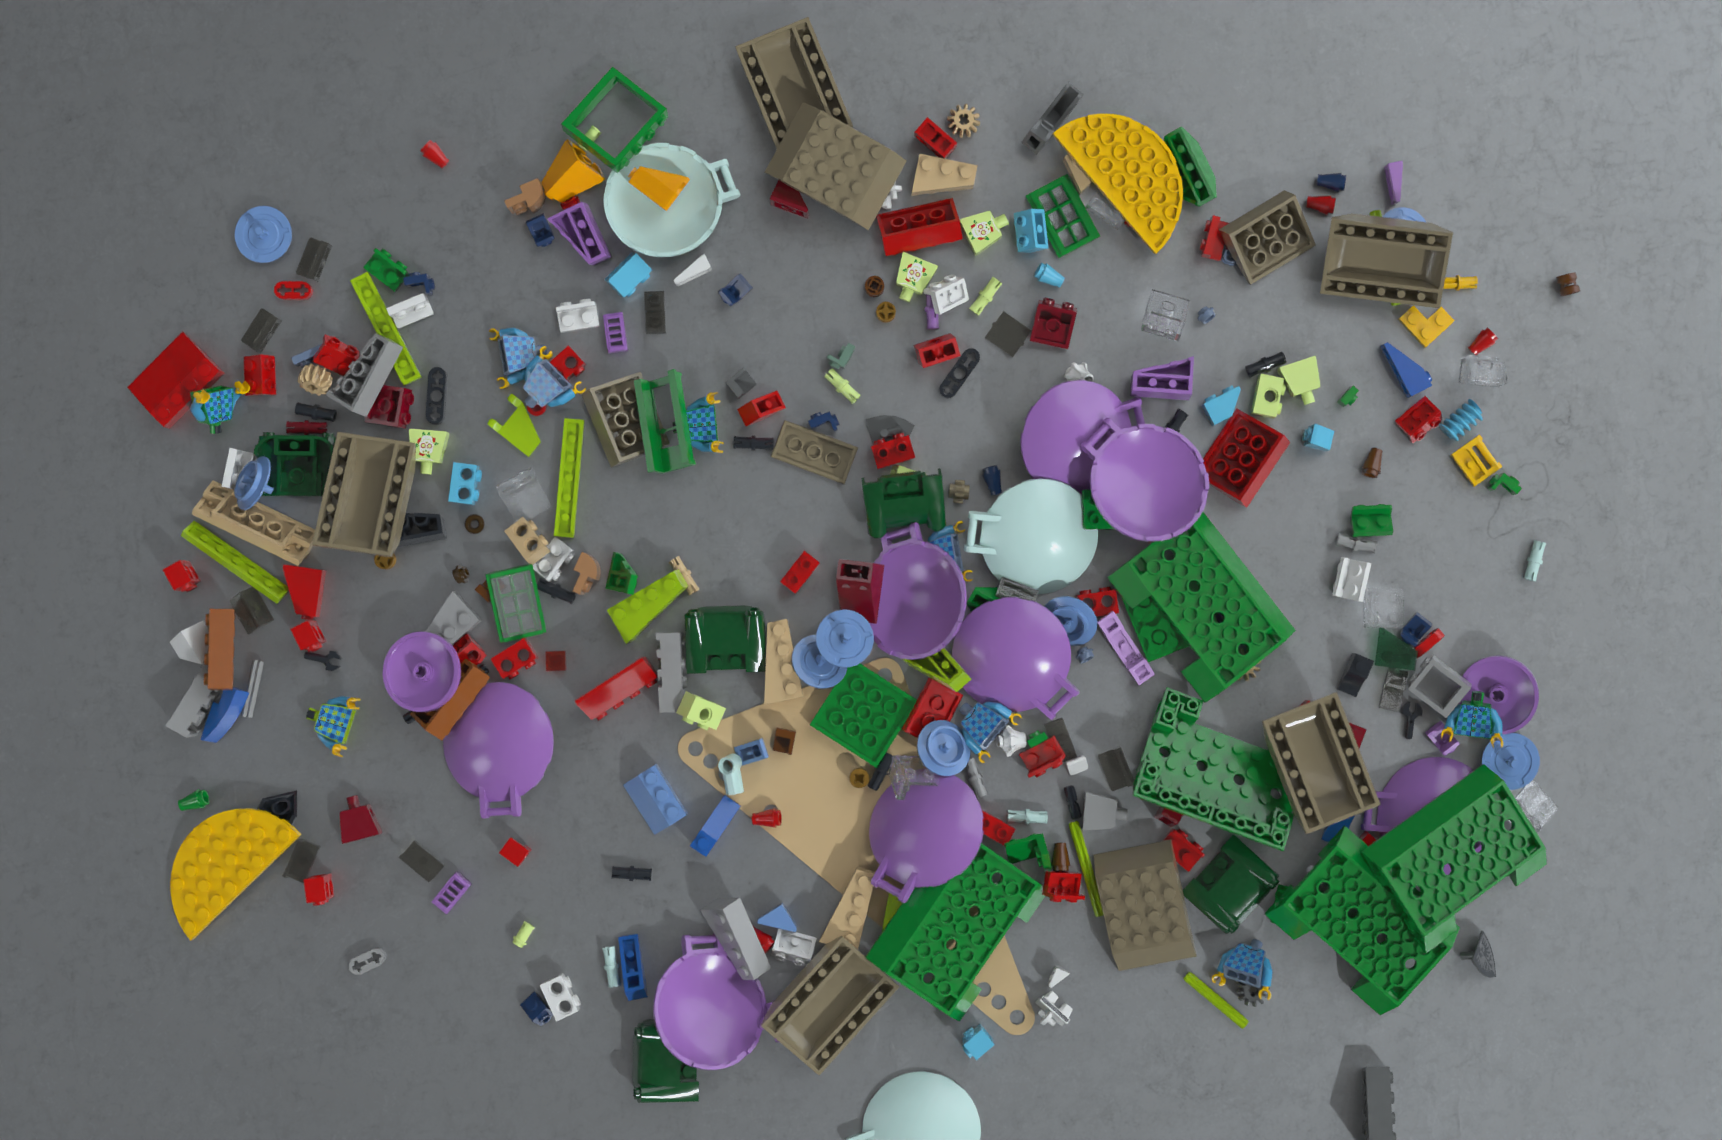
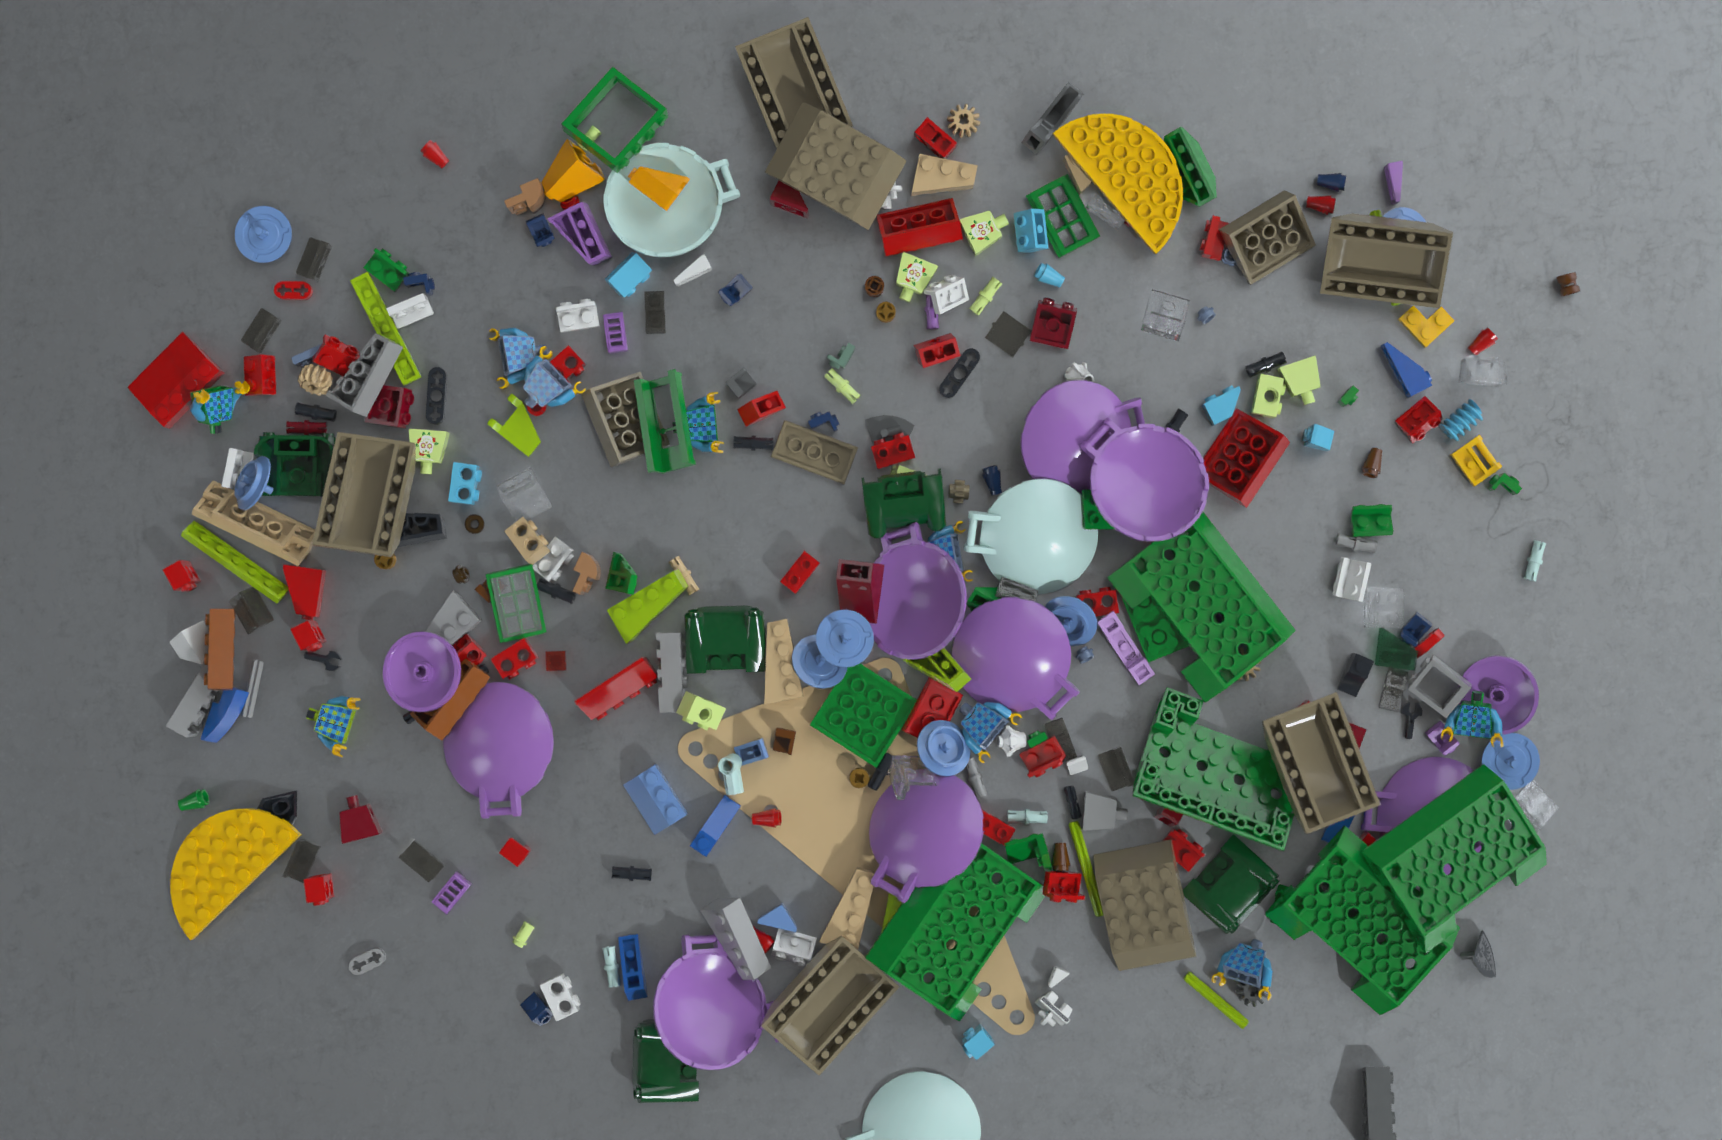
lime plate [554,418,585,538] -> none
medium lavender wedge [1130,356,1194,400] -> none
yellow axle [1443,275,1478,291] -> none

